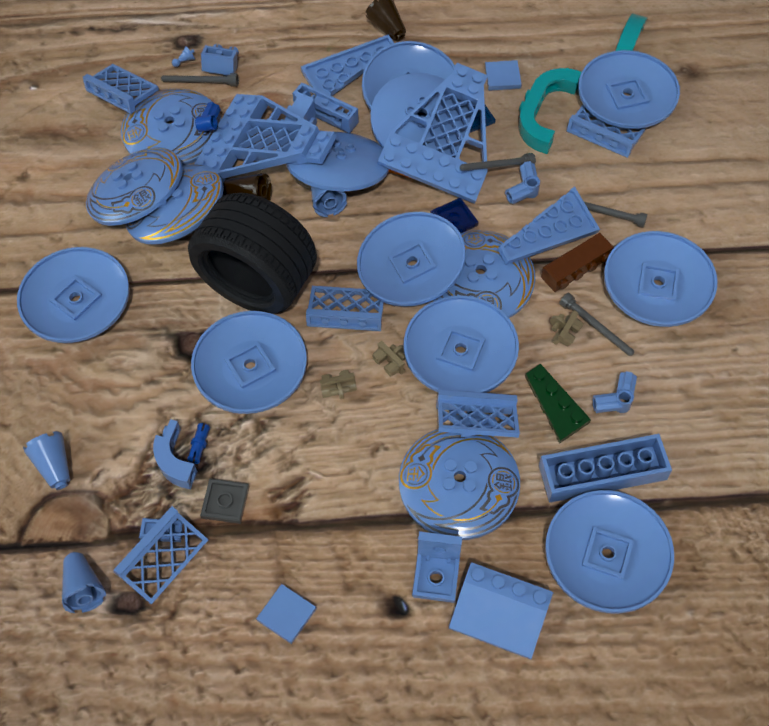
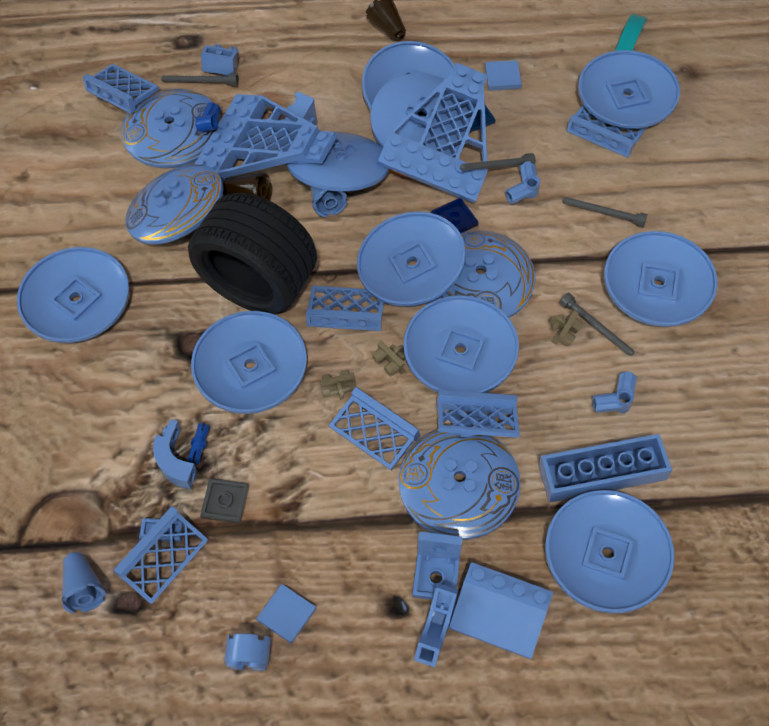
medium blue cone [23,431,70,490] -> none
medium blue dish [86,147,183,226] -> none
medium blue piece [172,46,195,67] -> none
medium blue brick [292,83,359,133] -> none
medium blue wing [301,35,394,96] -> none
medium blue wing [498,186,600,265] -> none
teal arch [519,68,582,154] -> none
dark green wing [525,364,591,444] -> none
reddish brown brick [541,233,614,292] -> none
none -> medium blue brick [224,634,271,671]
none -> medium blue fence [329,387,420,471]
none -> medium blue arch [414,583,458,667]

